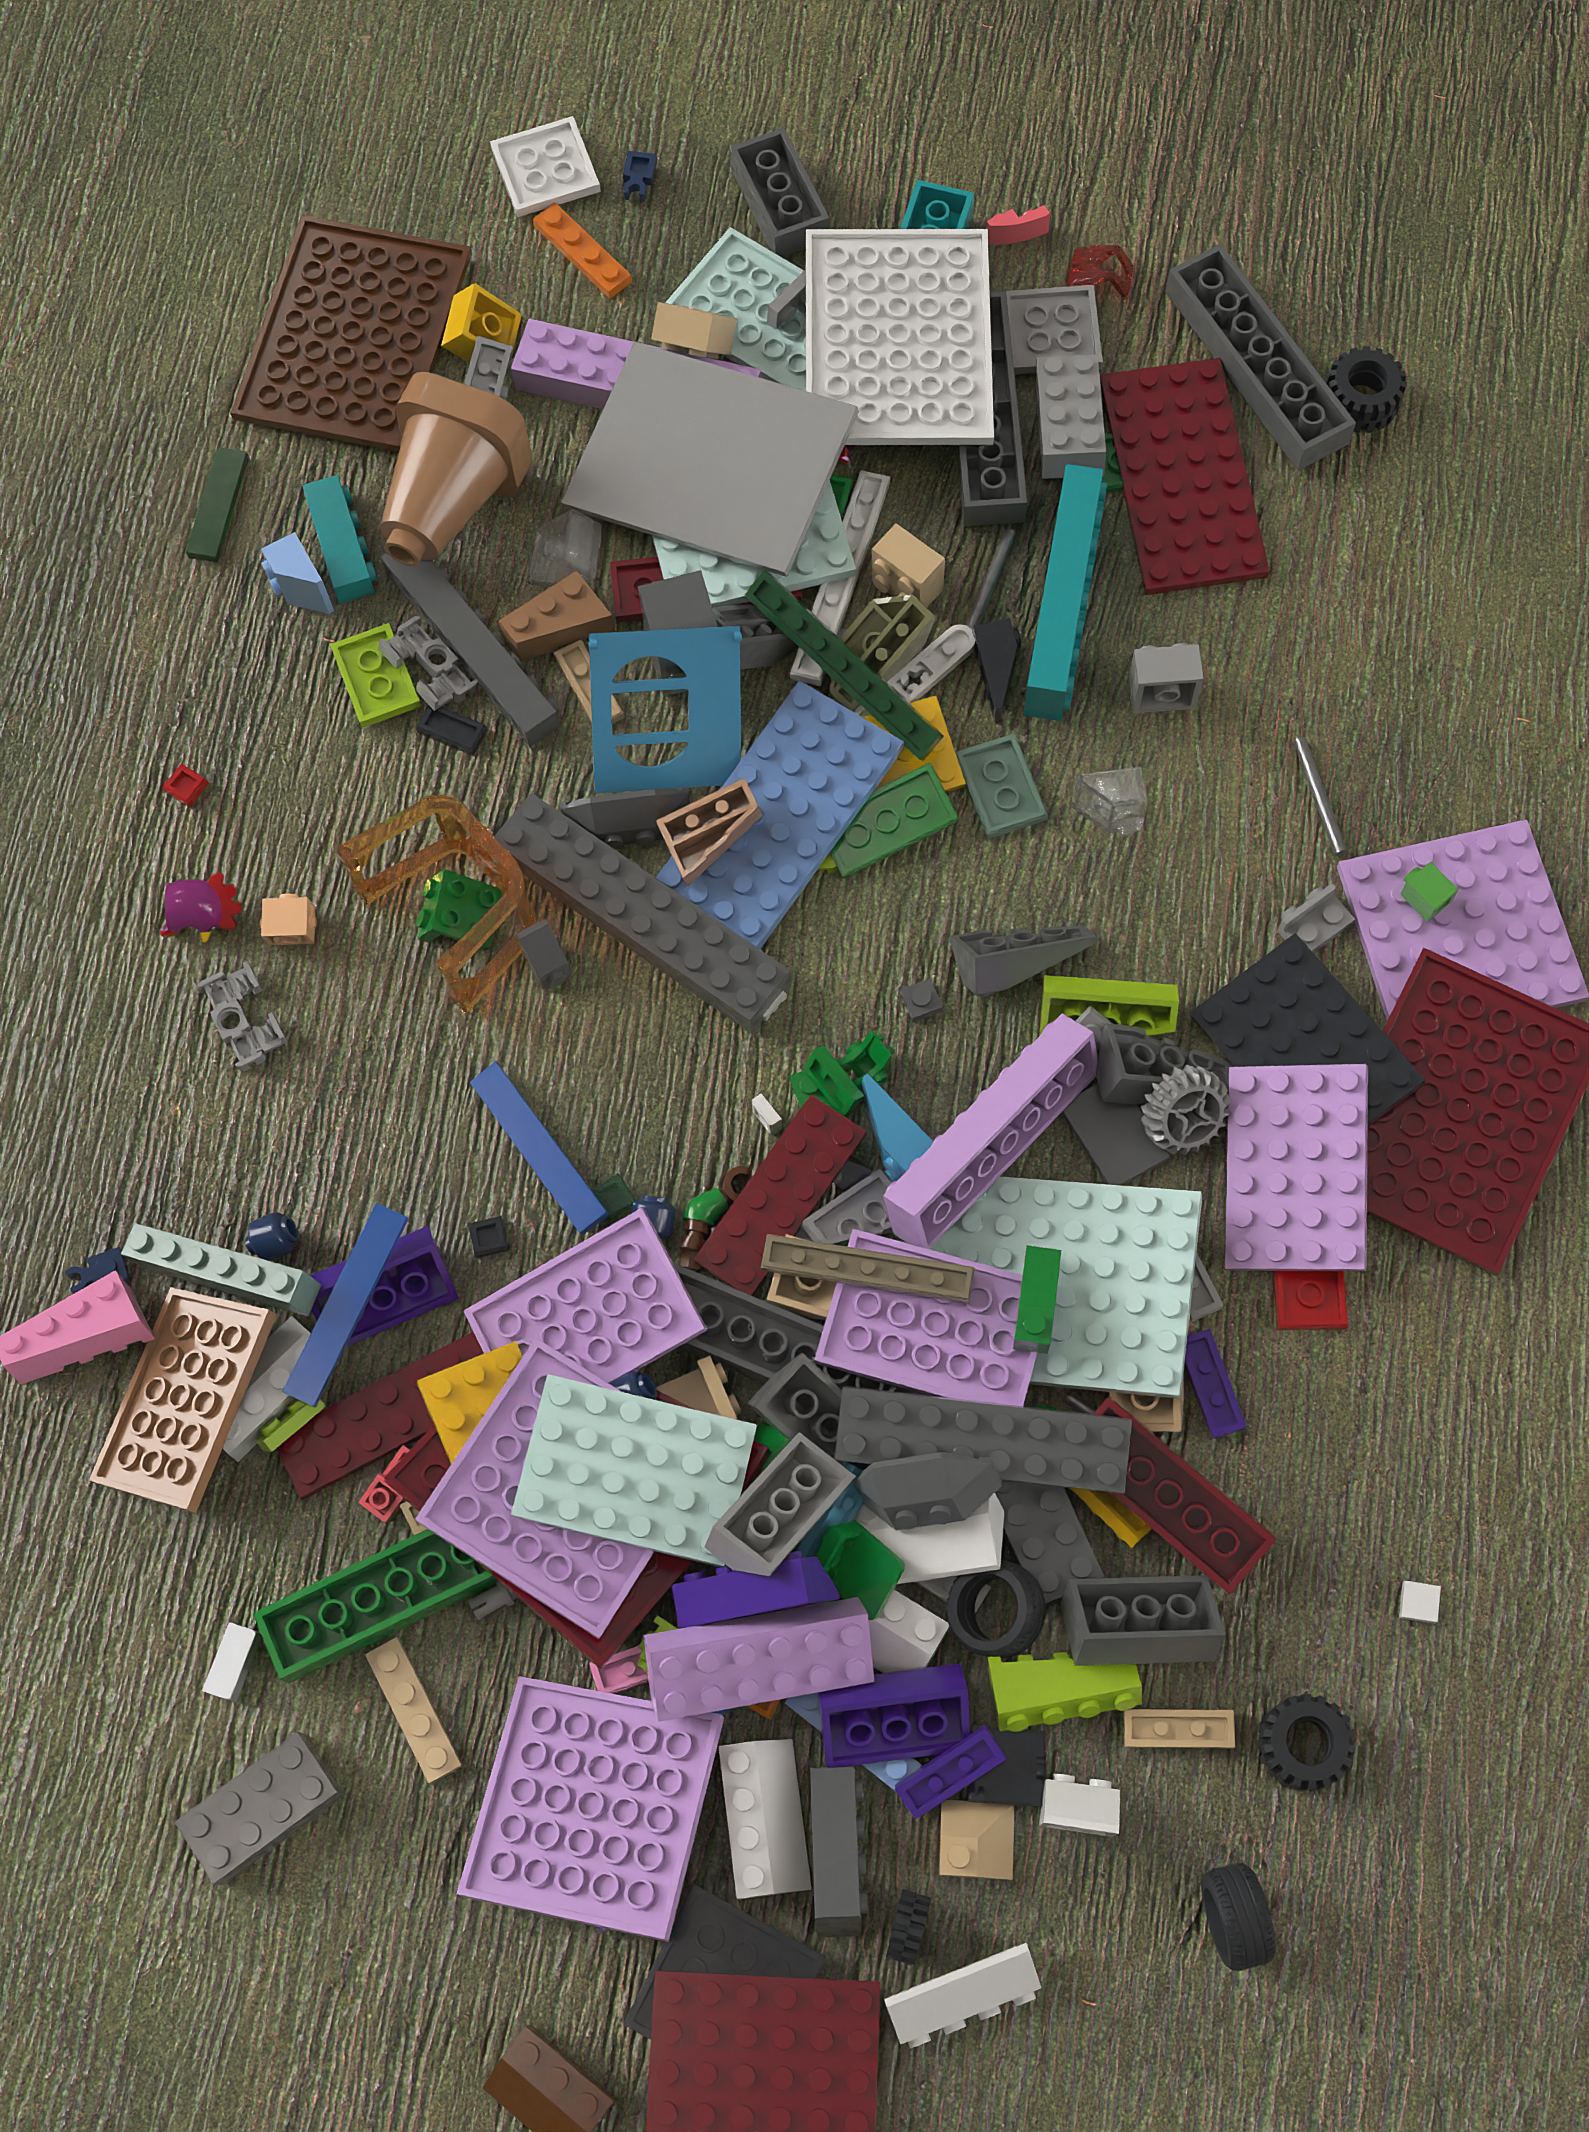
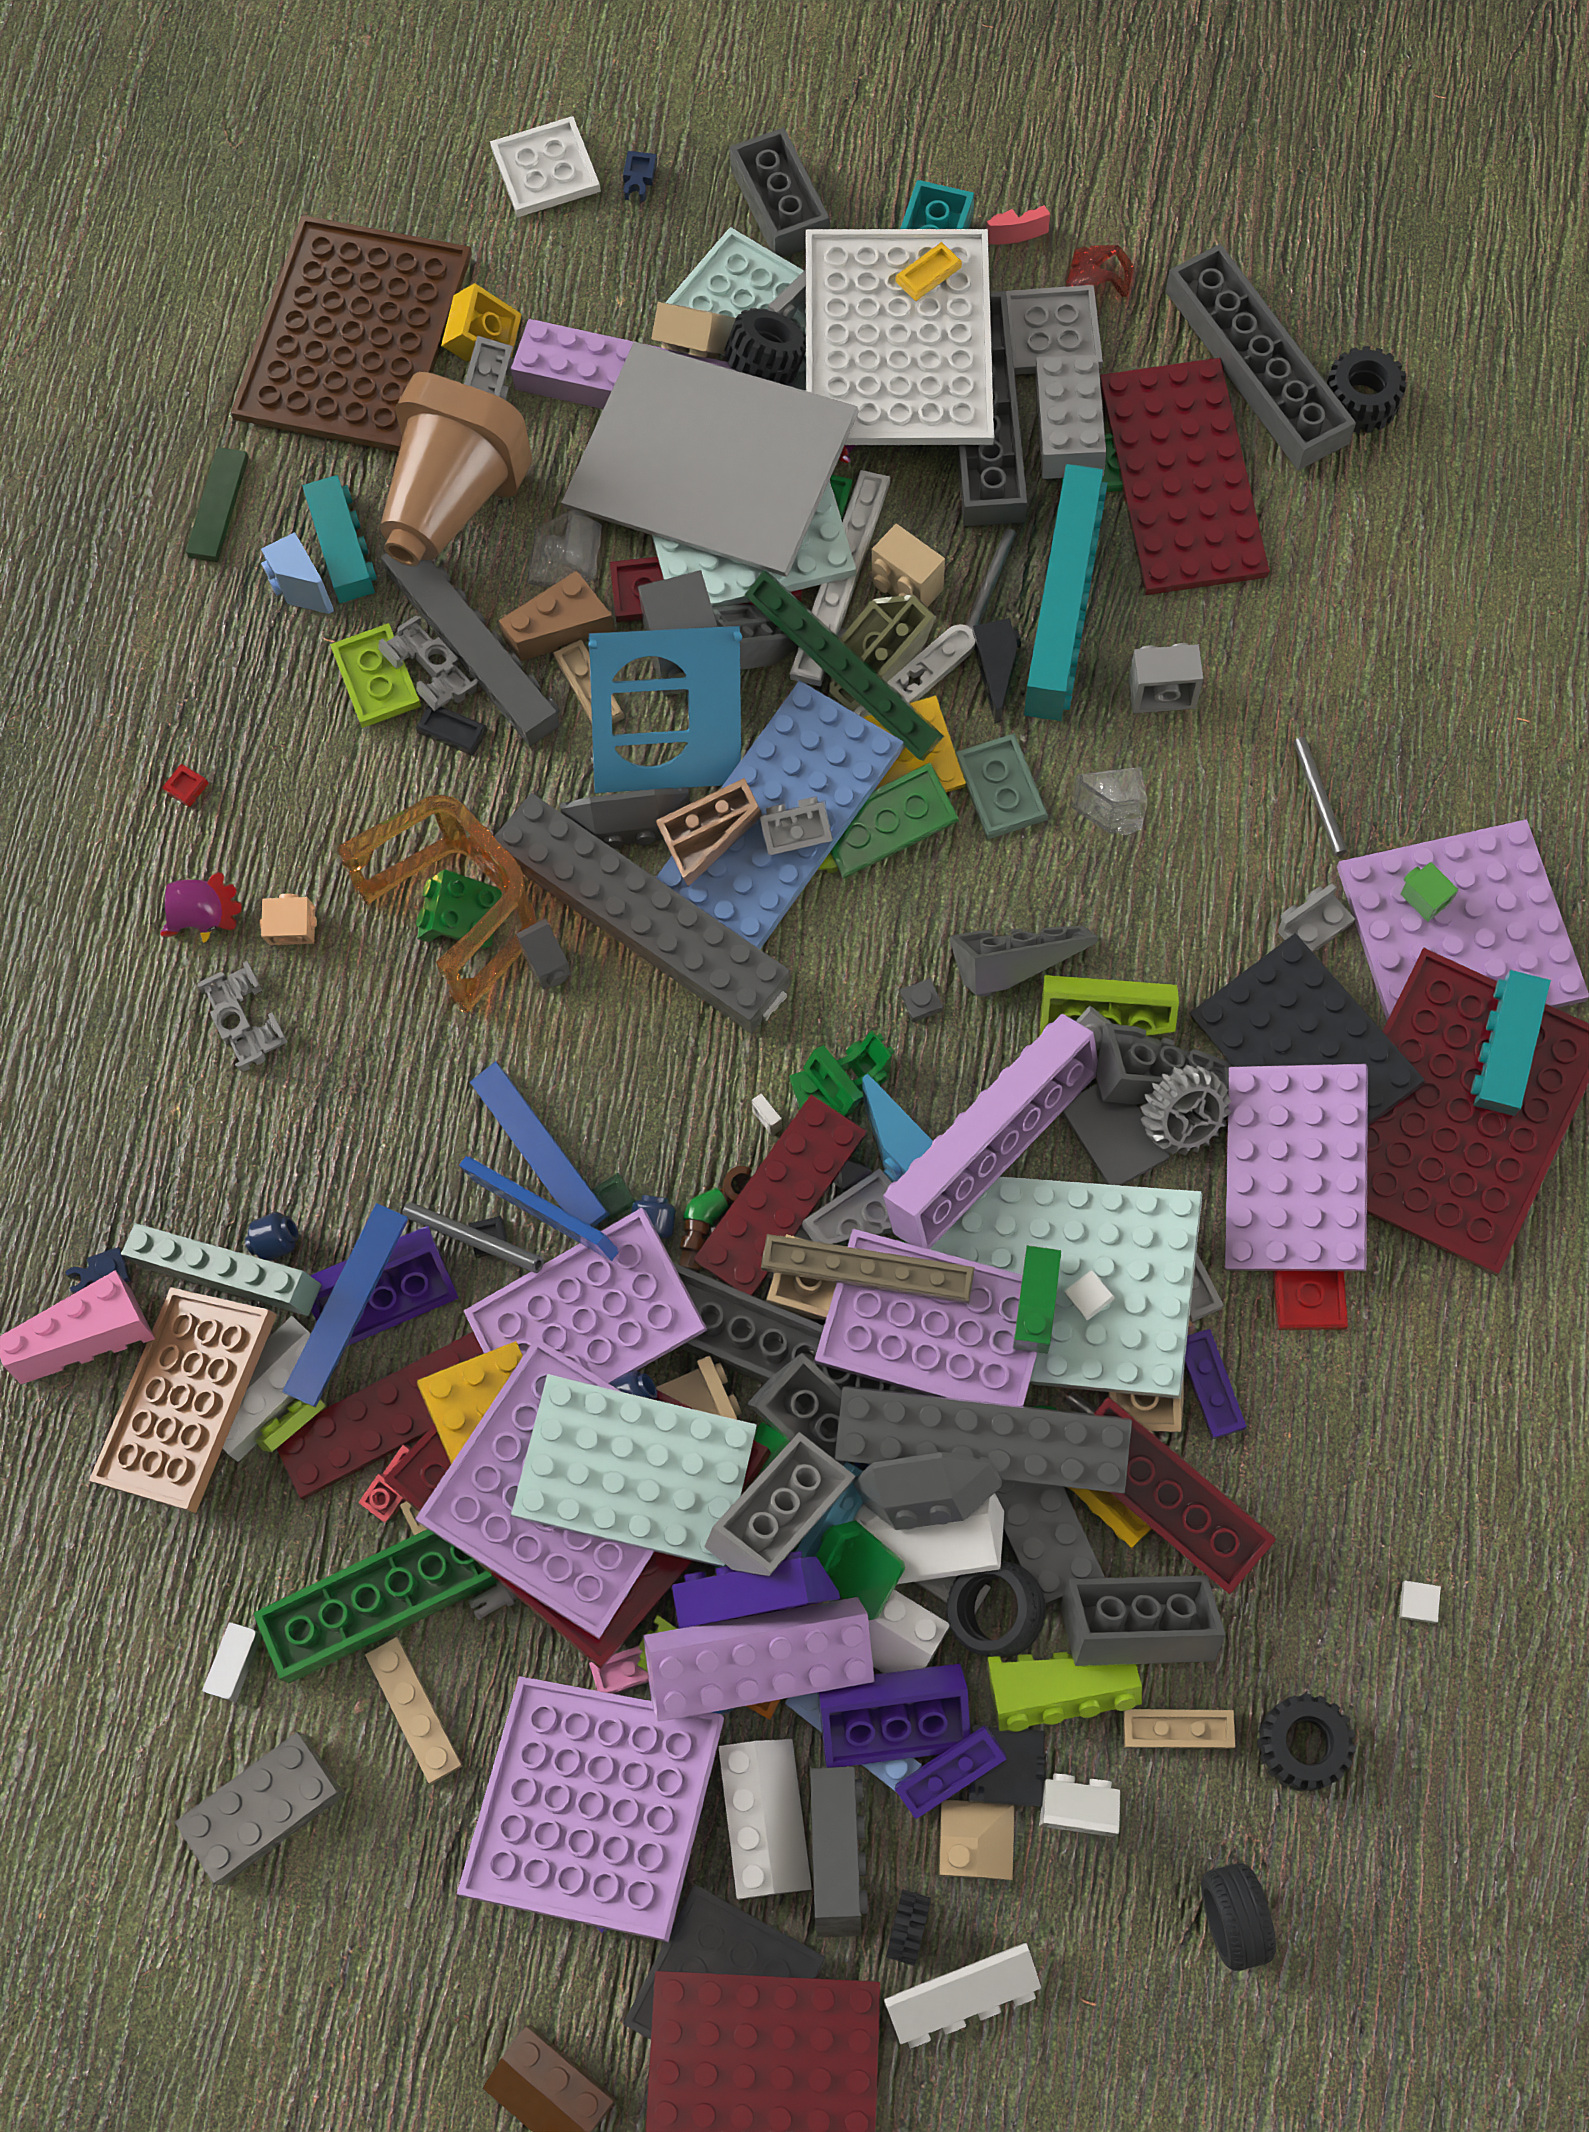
orange plate [533,202,632,299] -> none
none -> dark grey piece [403,1202,544,1273]
none -> blue tile [459,1156,619,1262]
none -> black tyre [724,308,806,385]
none -> light grey bracket [760,796,833,855]
none -> yellow tile [895,242,962,301]
none -> white tile [1064,1270,1115,1321]
none -> teal brick [1471,970,1551,1116]

